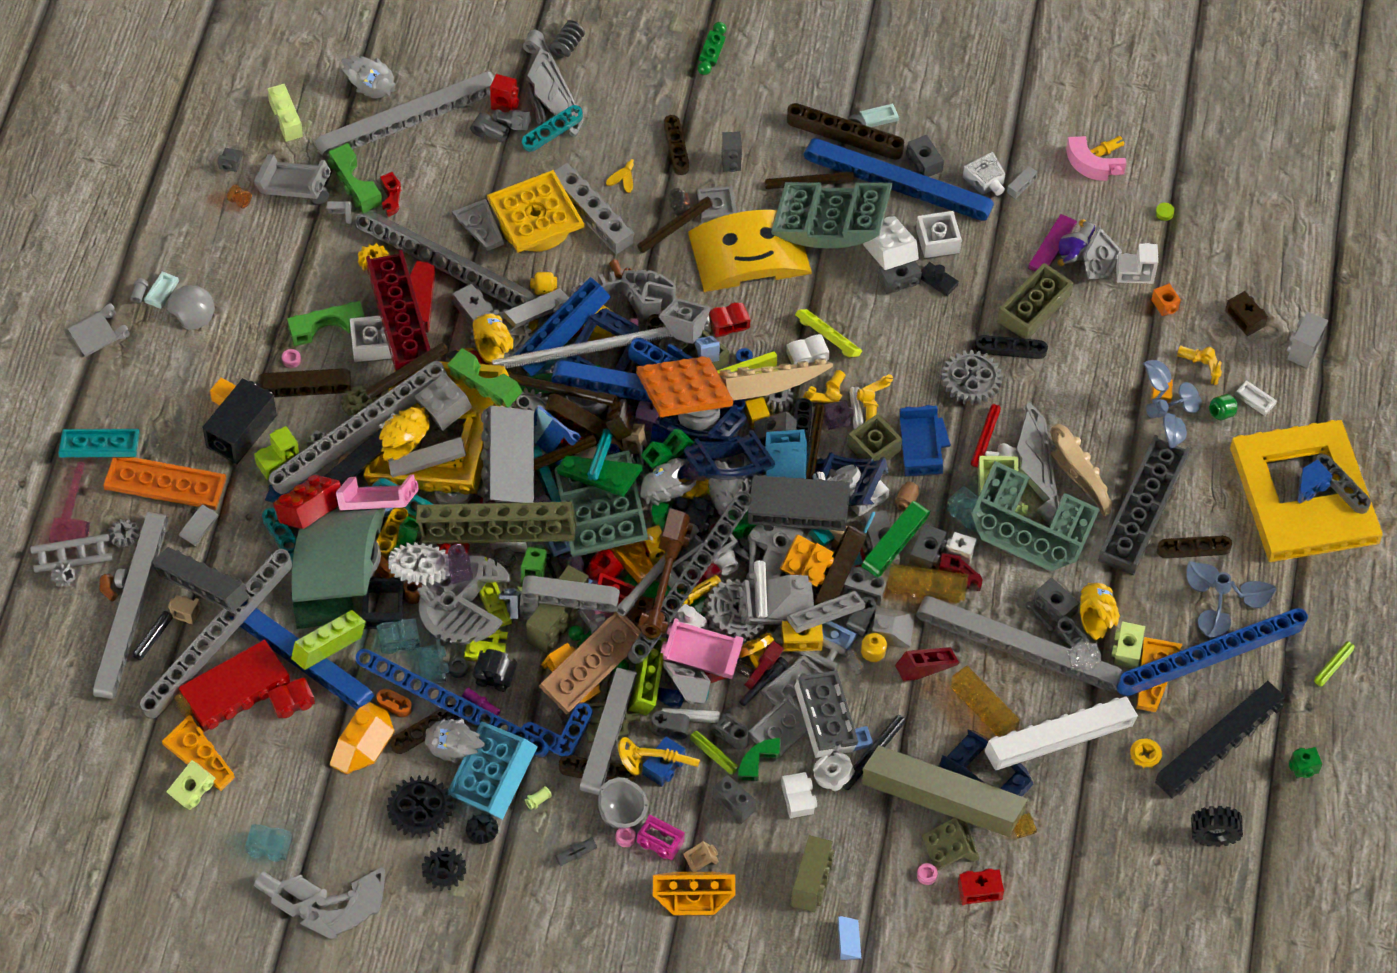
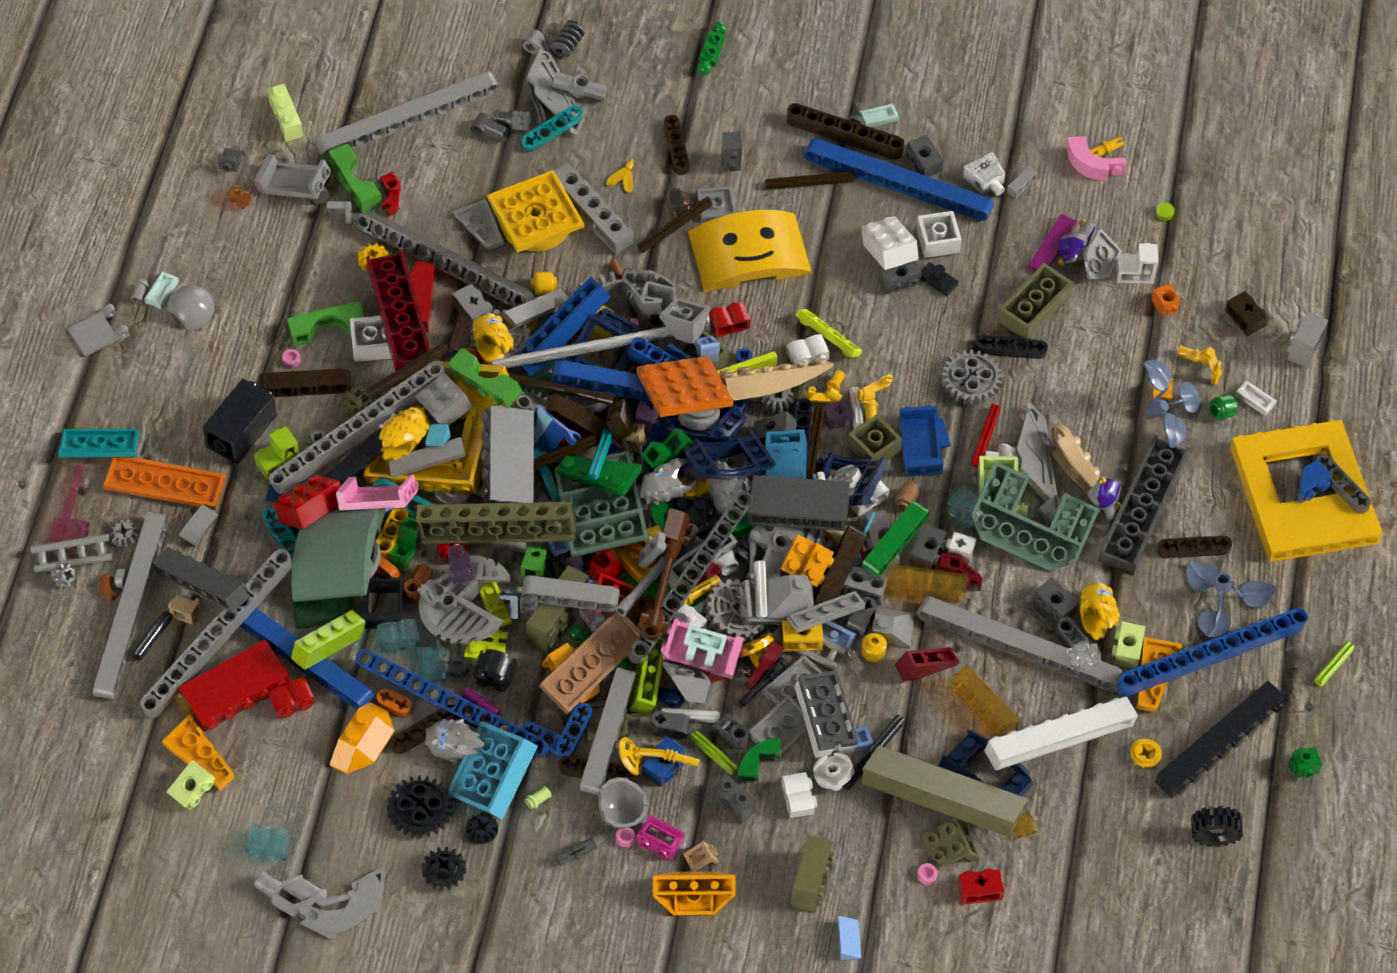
light orange brick [210,377,236,405] -> none
light grey head [341,55,396,98] -> none
white gear [388,542,452,585] -> none
red brick [490,74,519,113] -> none
yellow brick [744,397,770,430] -> none
sand green slope [771,182,892,248] -> none
teal tile [808,529,836,546] -> none
none -> medium azure slope [425,424,451,446]
none -> light grey piece [552,72,607,101]
none -> light grey plate [638,532,666,569]
none -> light aqua plate [683,625,727,668]
none -> piece [1088,477,1121,520]

